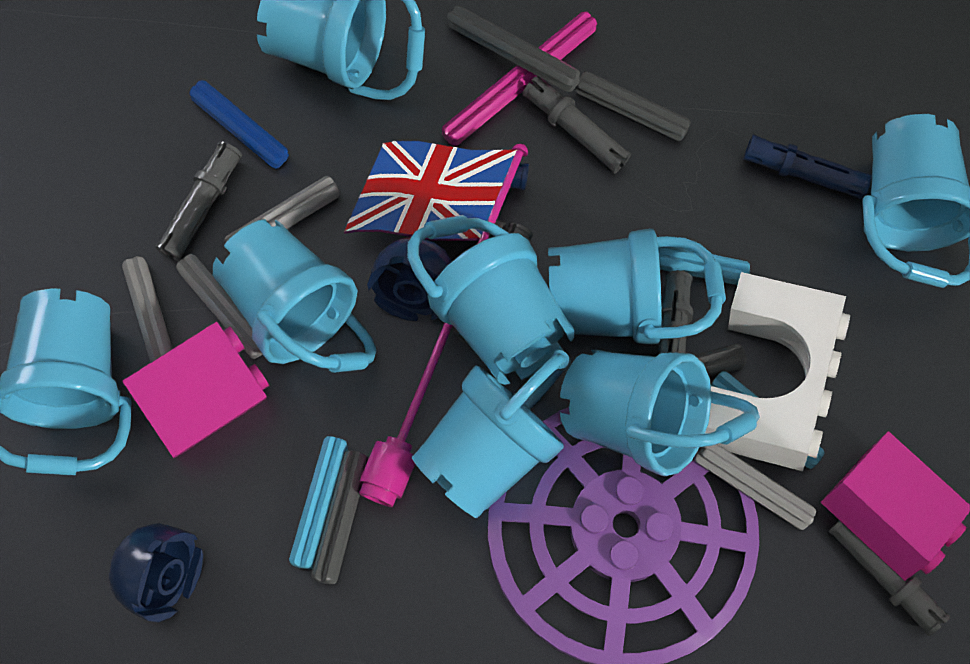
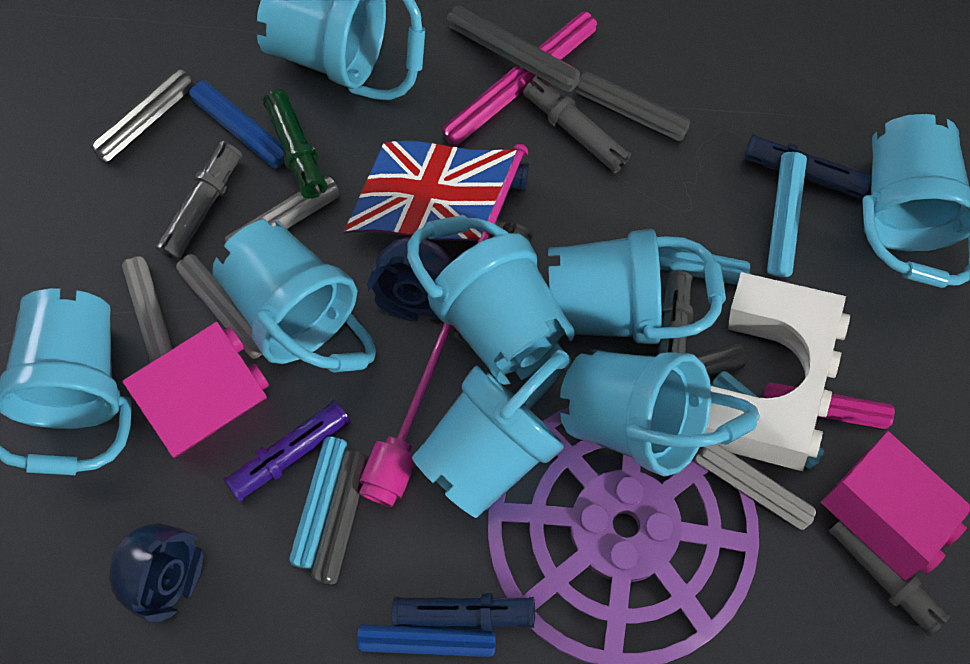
none -> axle [90,68,194,162]
none -> dark purple pin [223,400,350,502]
none -> dark green pin [263,89,327,199]
none -> blue axle [357,625,496,657]
none -> dark blue pin [392,593,535,631]
none -> dark pink axle [762,382,895,429]
none -> medium azure axle [767,152,807,277]

